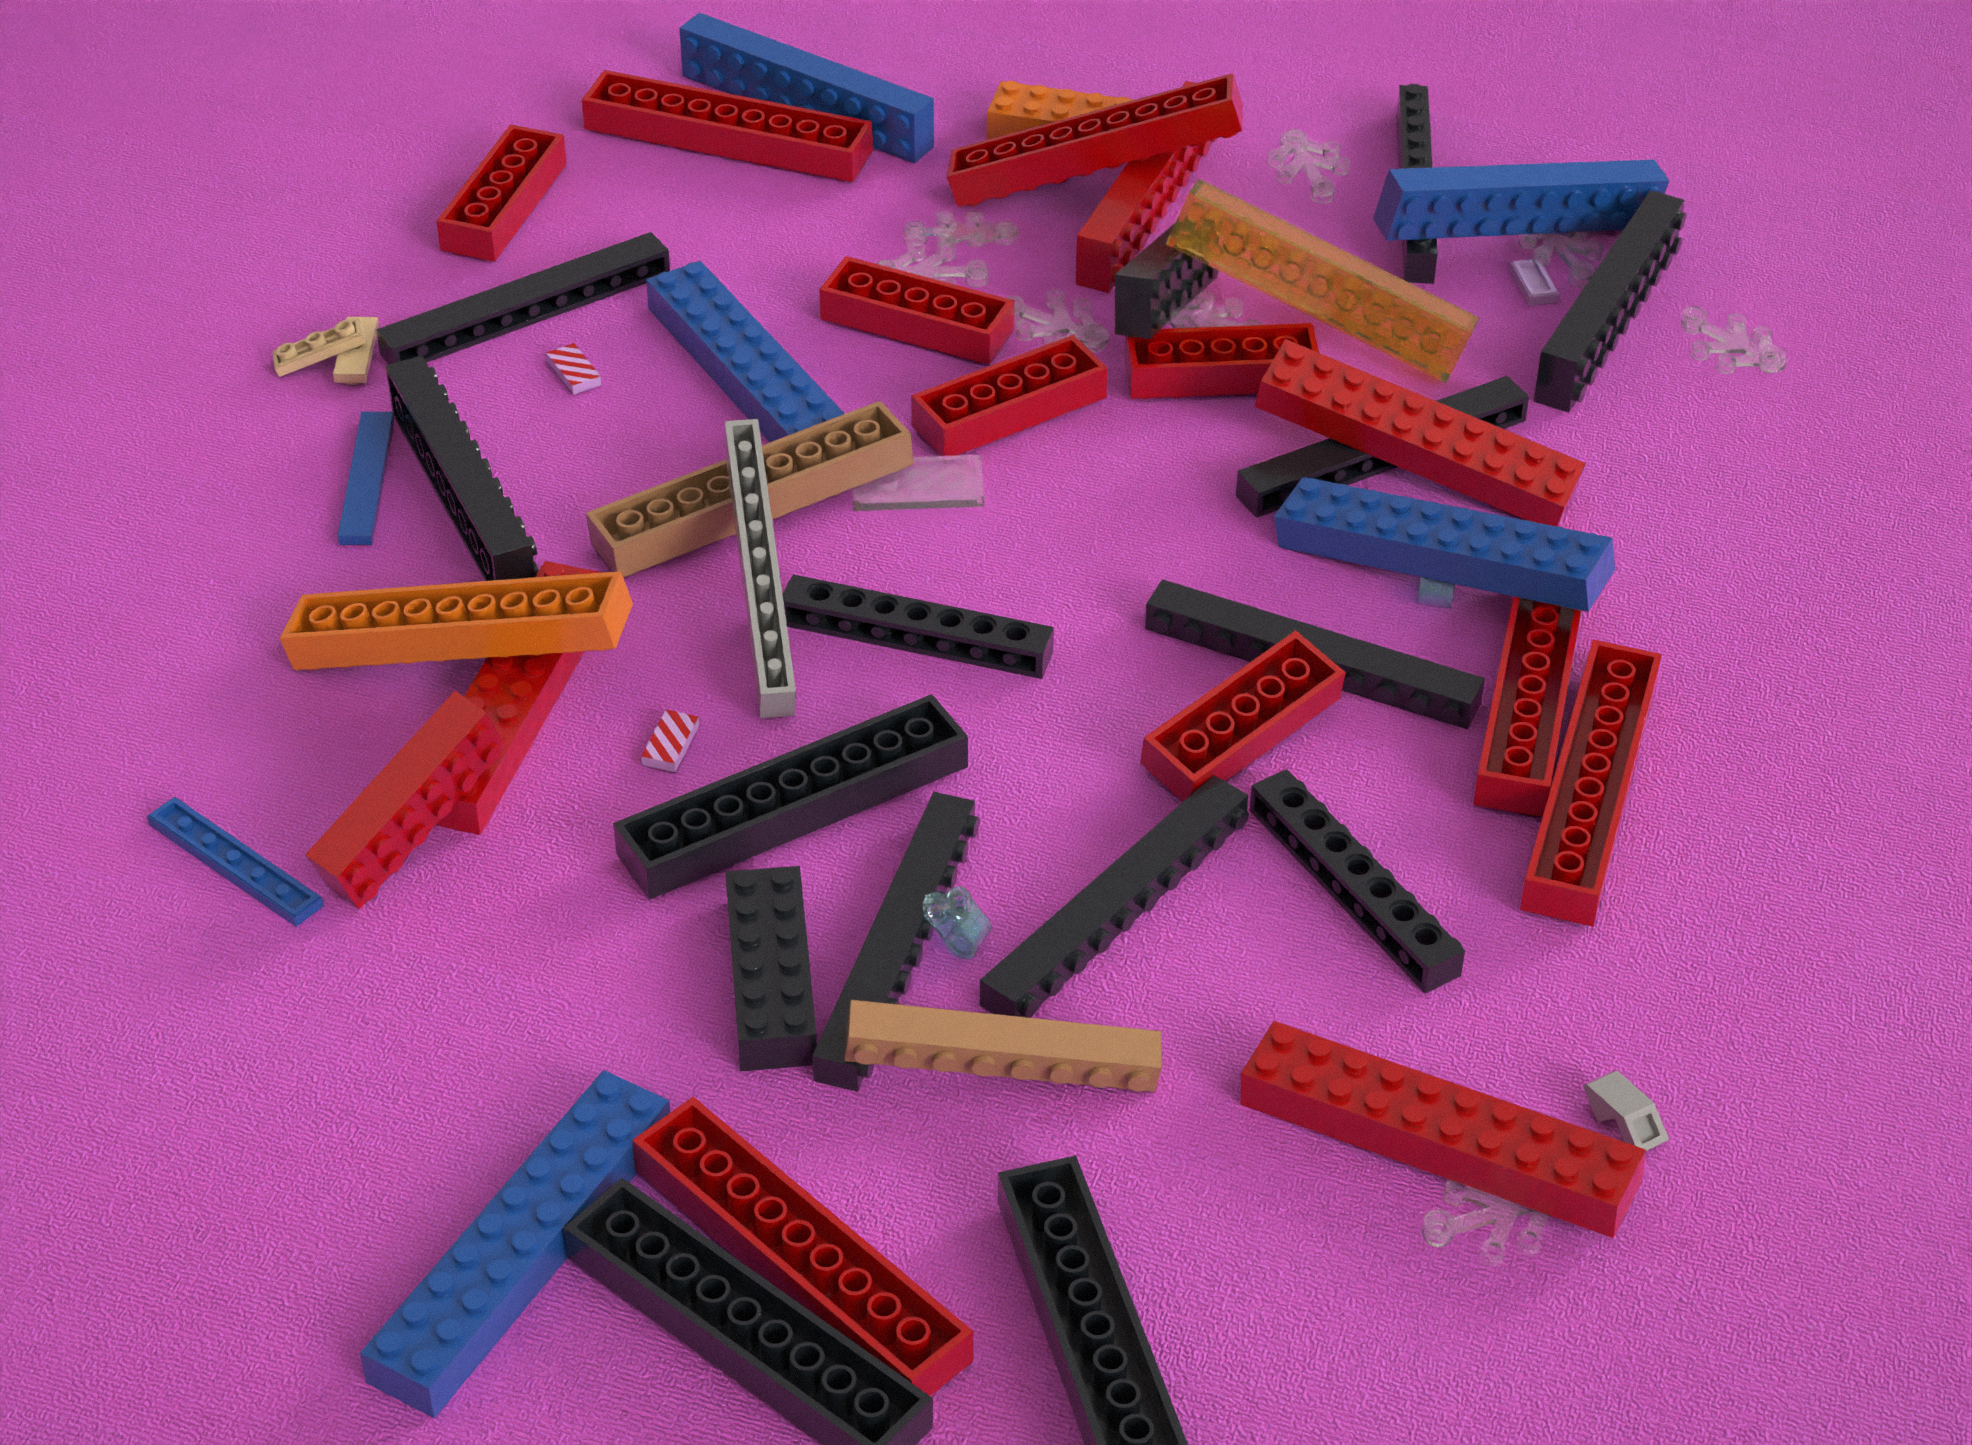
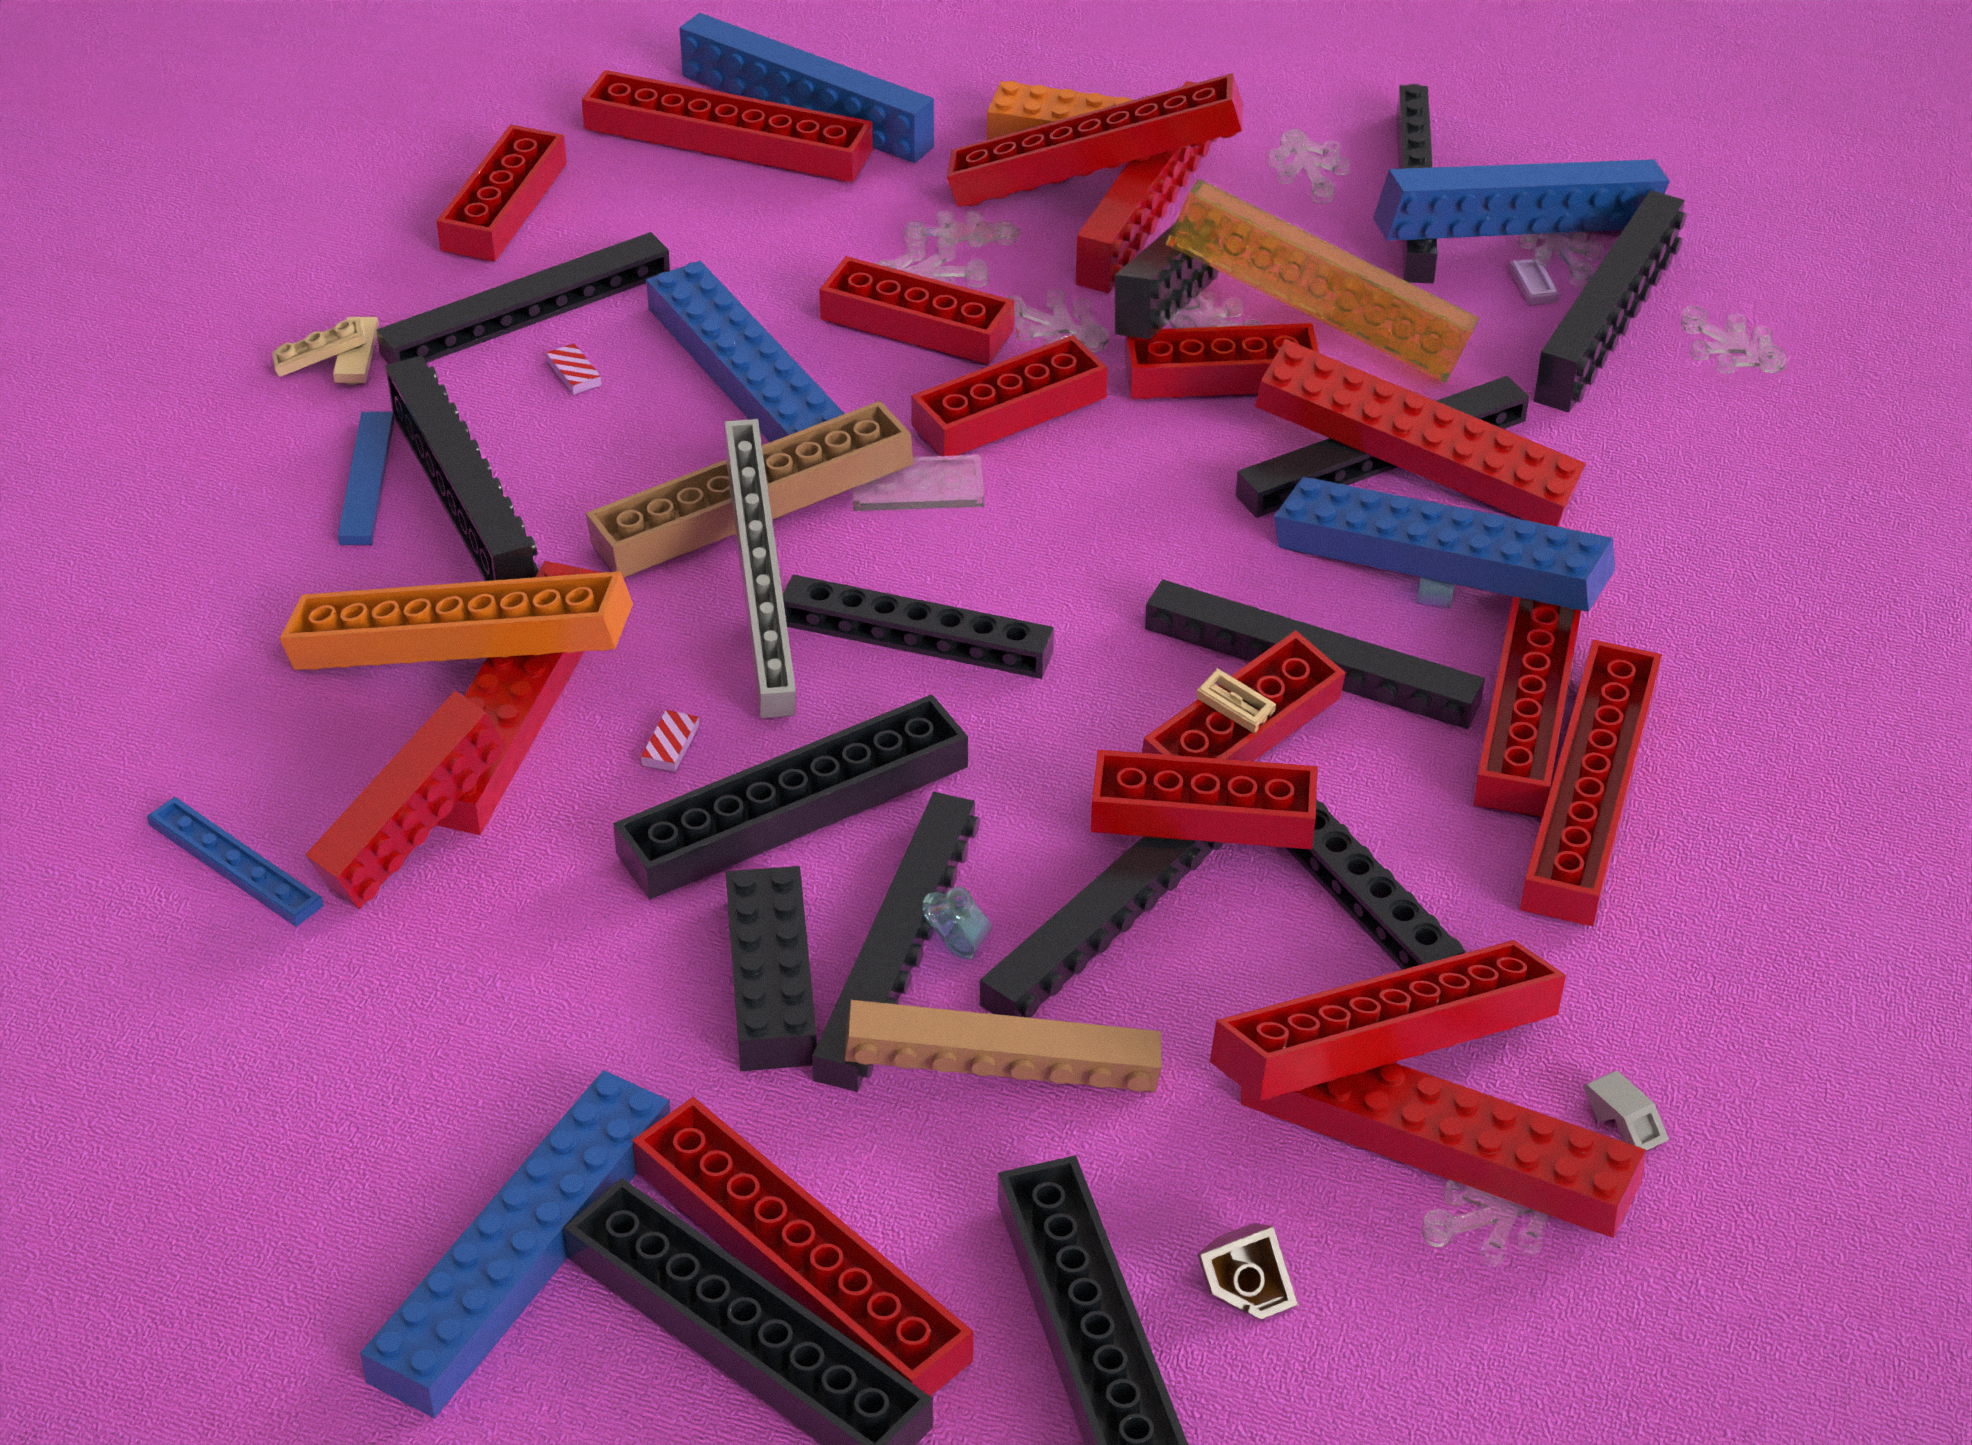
none -> red brick [1091,749,1318,849]
none -> tan tile [1196,668,1276,734]
none -> slope [1197,1223,1298,1319]
none -> red brick [1210,940,1566,1101]

